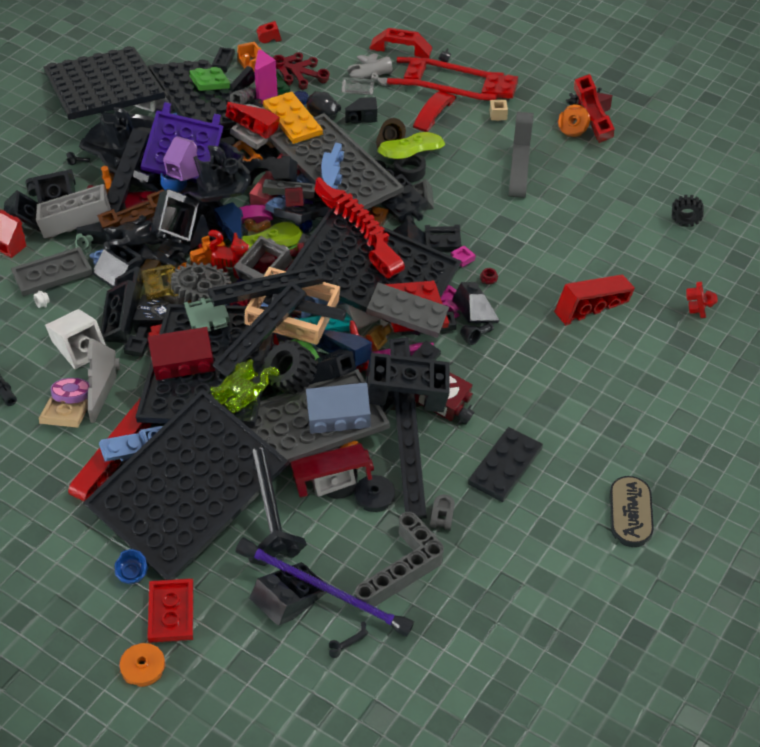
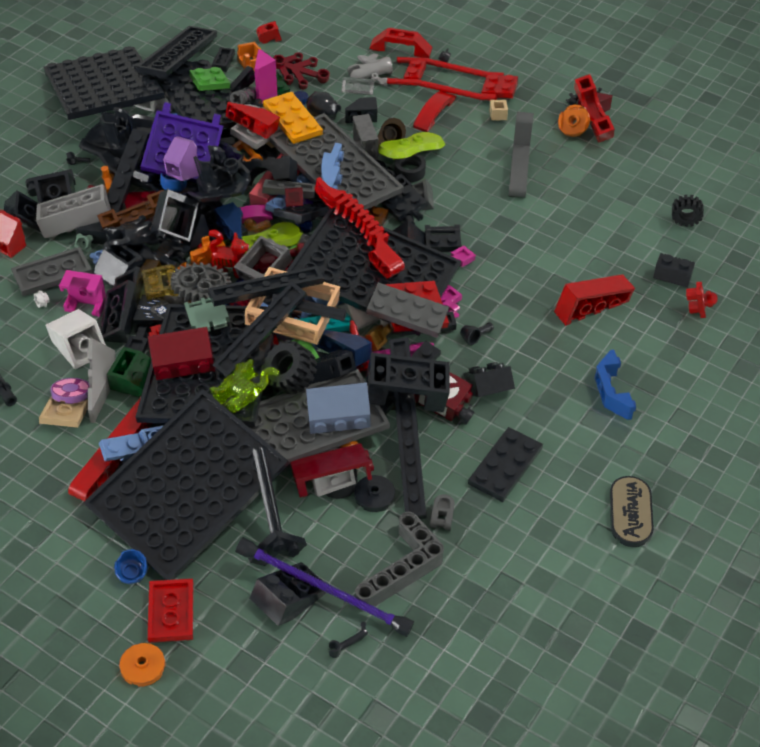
black slope [452,282,500,323] -> none
dark red plate [480,268,498,284] -> none
none -> dark pink panel [59,270,106,317]
none -> dark green slope [107,347,152,398]
none -> black plate [136,26,217,79]
none -> flat silver window [353,114,378,160]
none -> black slope [463,362,515,397]
none -> blue slope [594,349,636,420]
none -> black brick [653,253,695,288]

